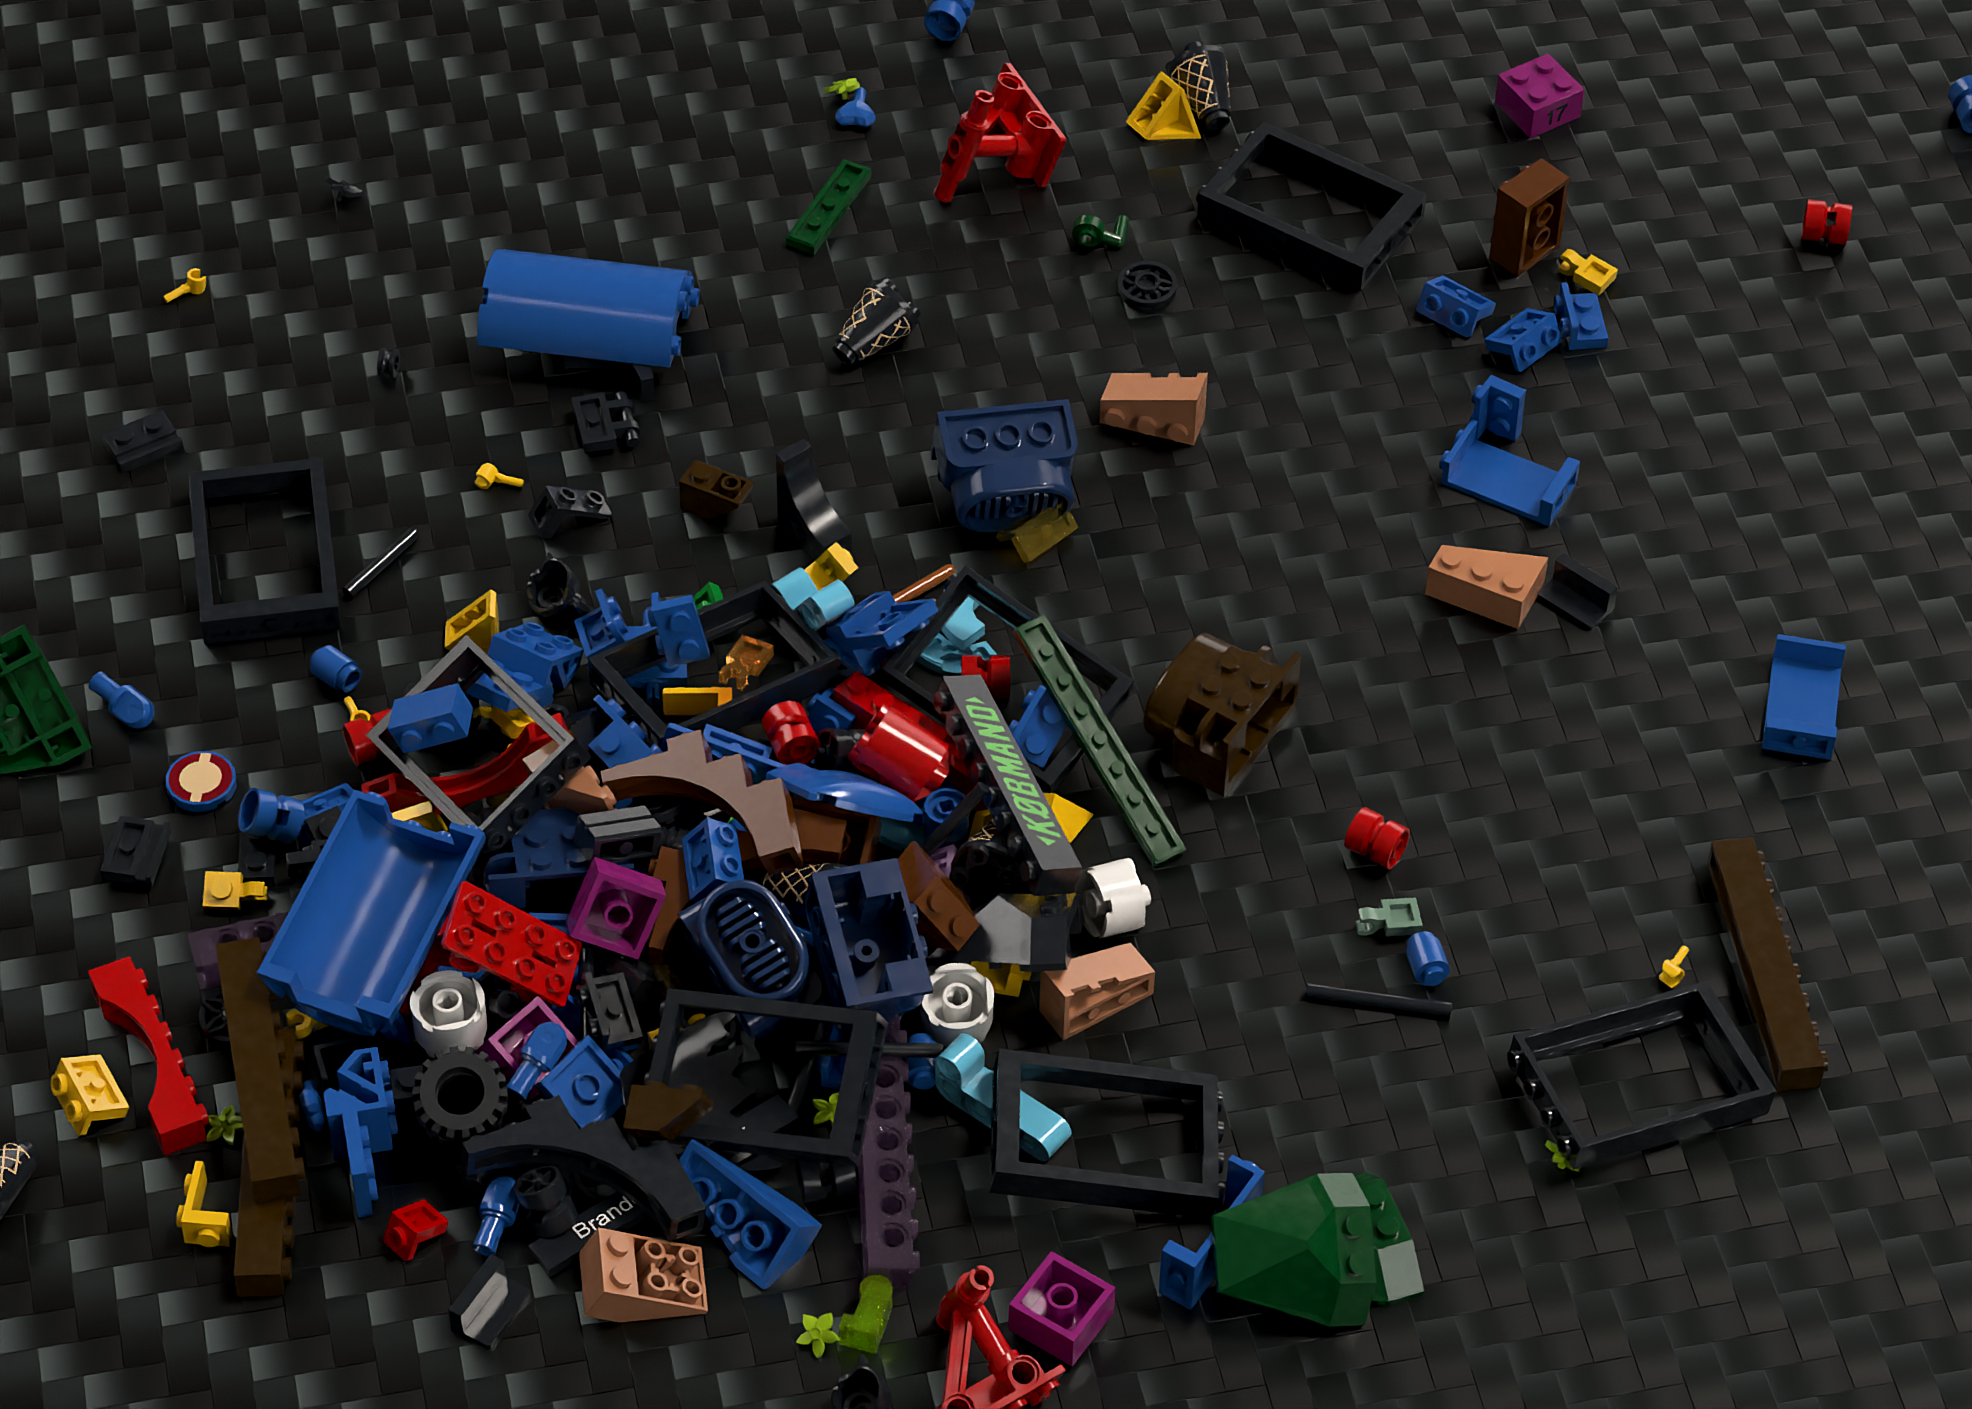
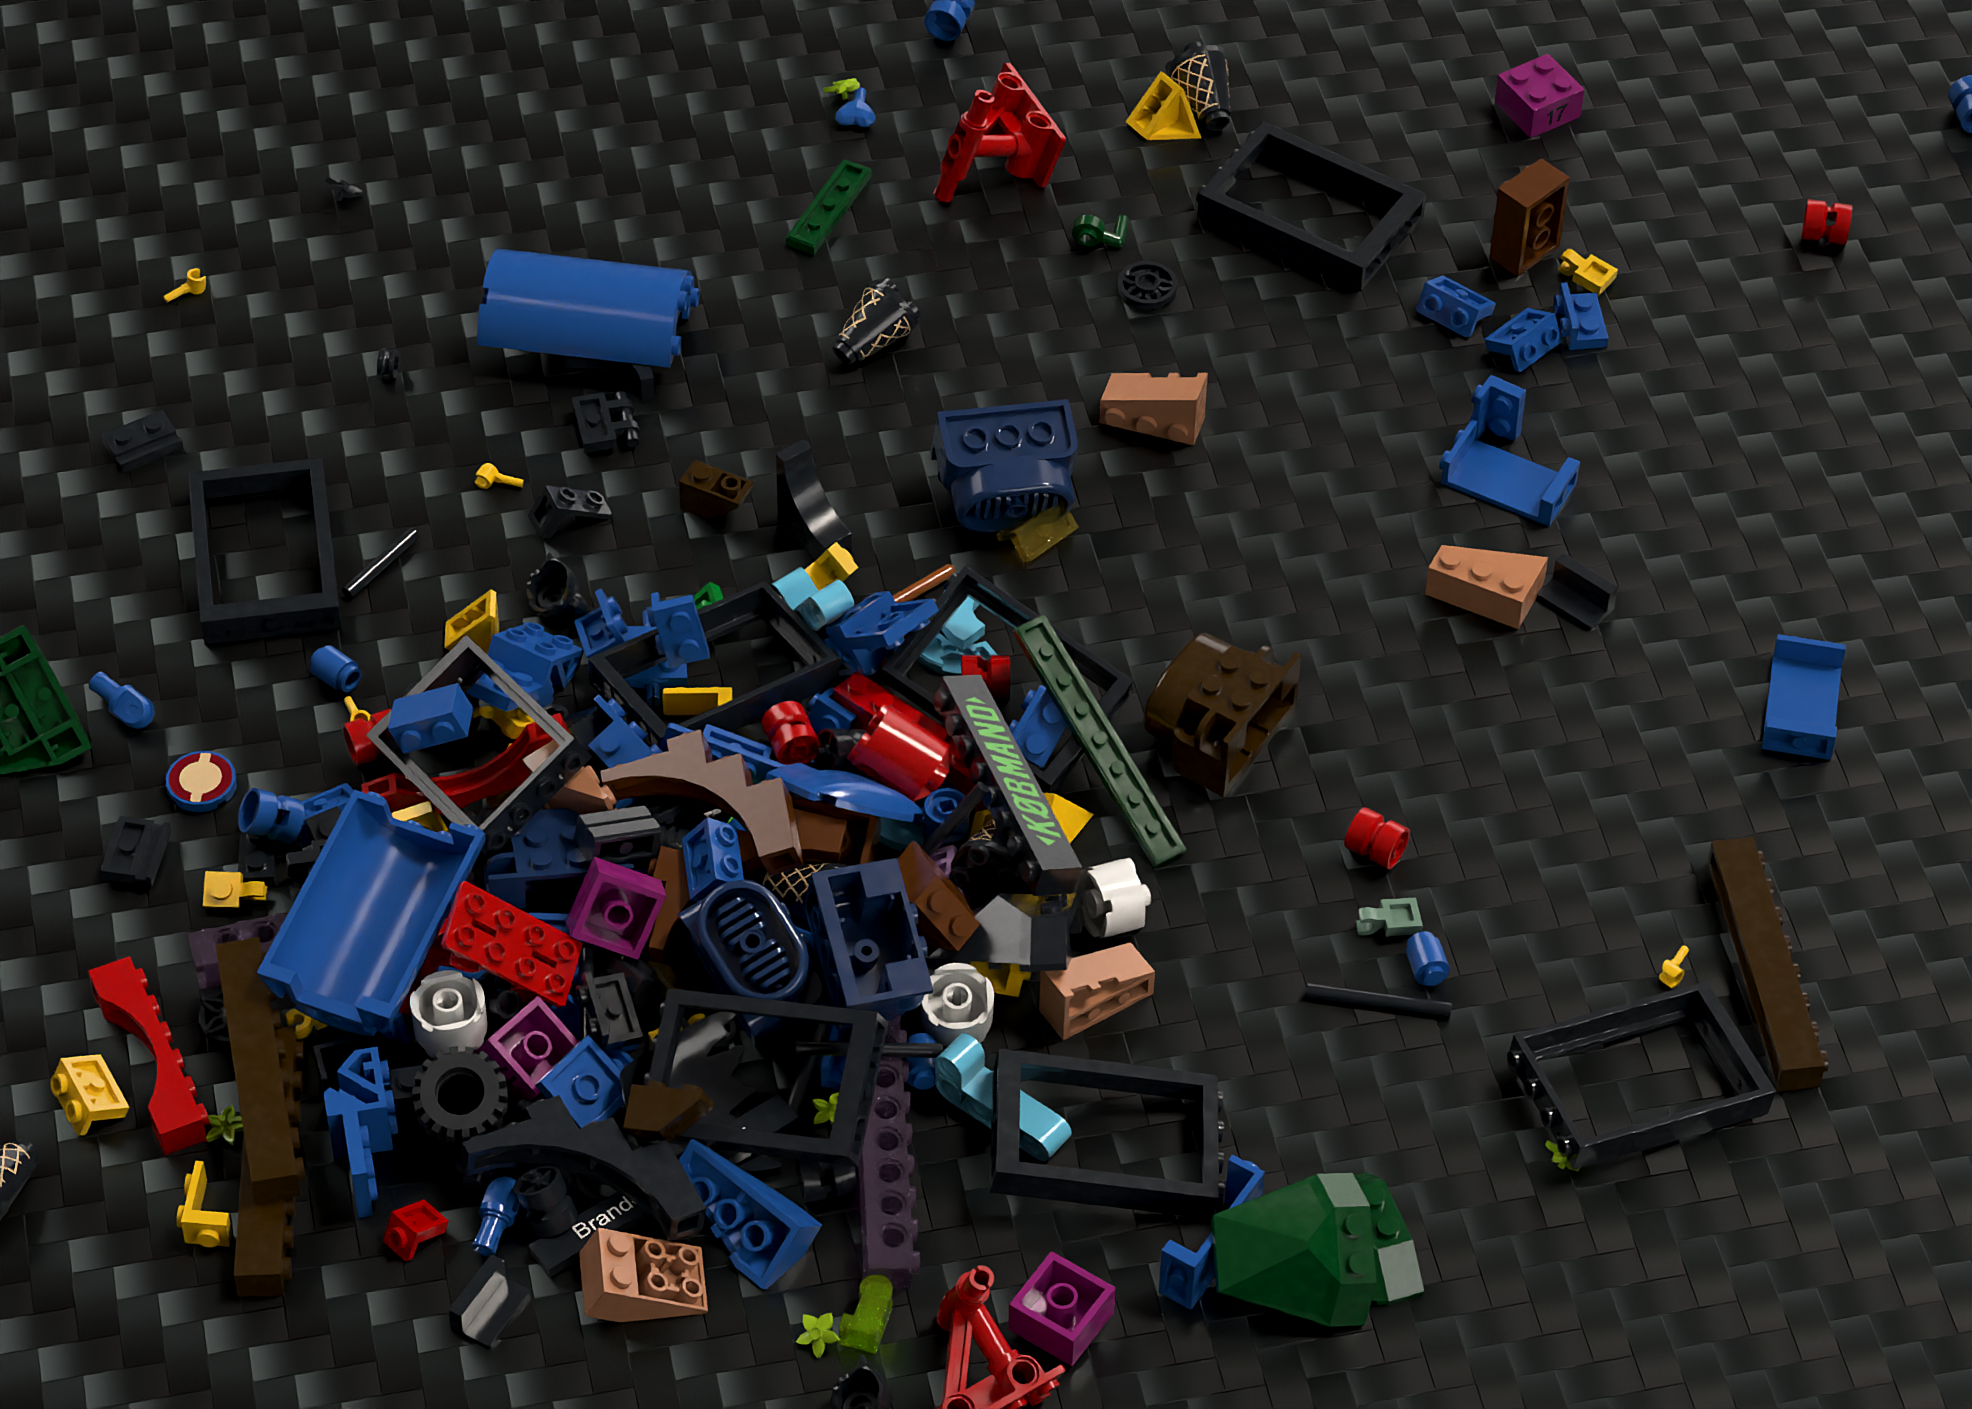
blue rock [299,1080,325,1133] -> none
blue arm [506,1022,567,1100] -> none
clear orange plate [719,635,774,690] -> none

